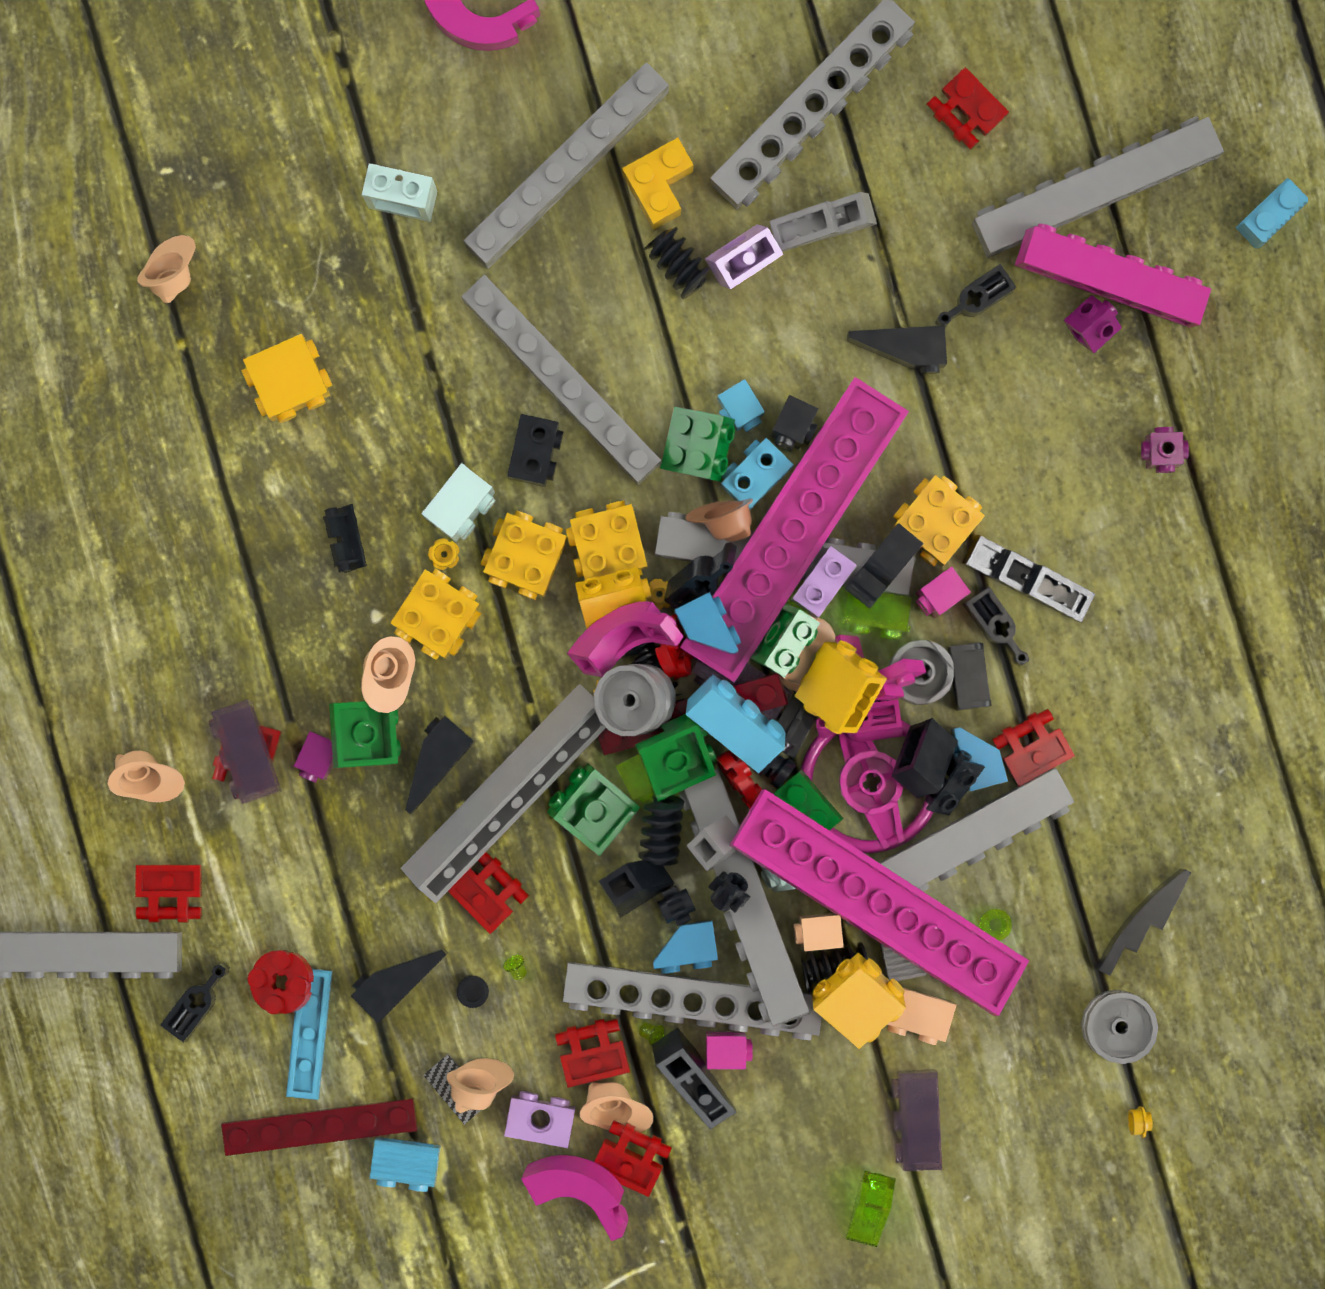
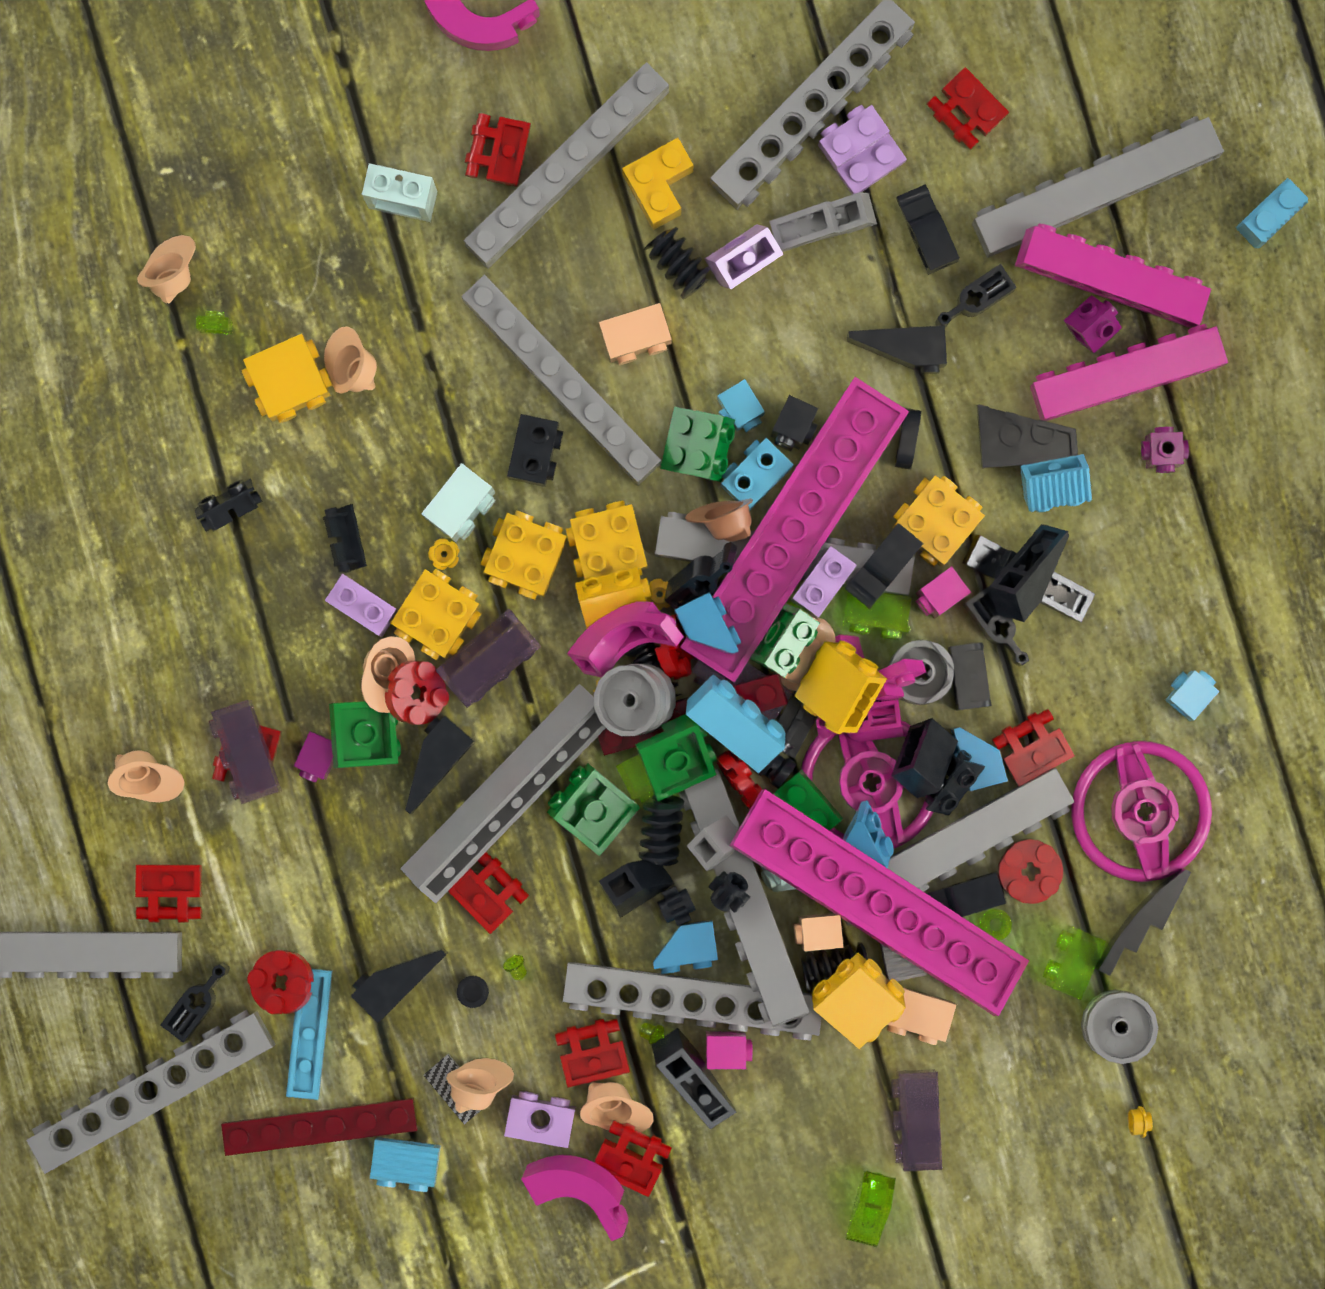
none -> light grey brick [26,1010,276,1174]
none -> black hinge [195,478,263,532]
none -> clear neon green plate [196,311,233,334]
none -> light nougat piece [324,326,377,394]
none -> lavender brick [325,574,398,637]
none -> red plate [385,661,449,725]
none -> clear purple brick [436,608,541,708]
none -> red plate [465,113,531,187]
none -> light nougat brick [599,303,672,365]
none -> lavender plate [818,105,907,194]
none -> dark azure slope [843,801,894,868]
none -> black beam [895,408,922,470]
none -> black piece [896,184,960,275]
none -> black piece [926,871,1007,917]
none -> black wing [977,404,1078,469]
none -> black slope [989,524,1069,622]
none -> red plate [998,839,1063,904]
none -> medium azure brick [1020,454,1092,512]
none -> dark pink brick [1030,324,1228,421]
none -> clear neon green bracket [1043,925,1106,1000]
none -> dark pink piece [1071,741,1212,882]
none -> medium azure brick [1165,670,1219,721]

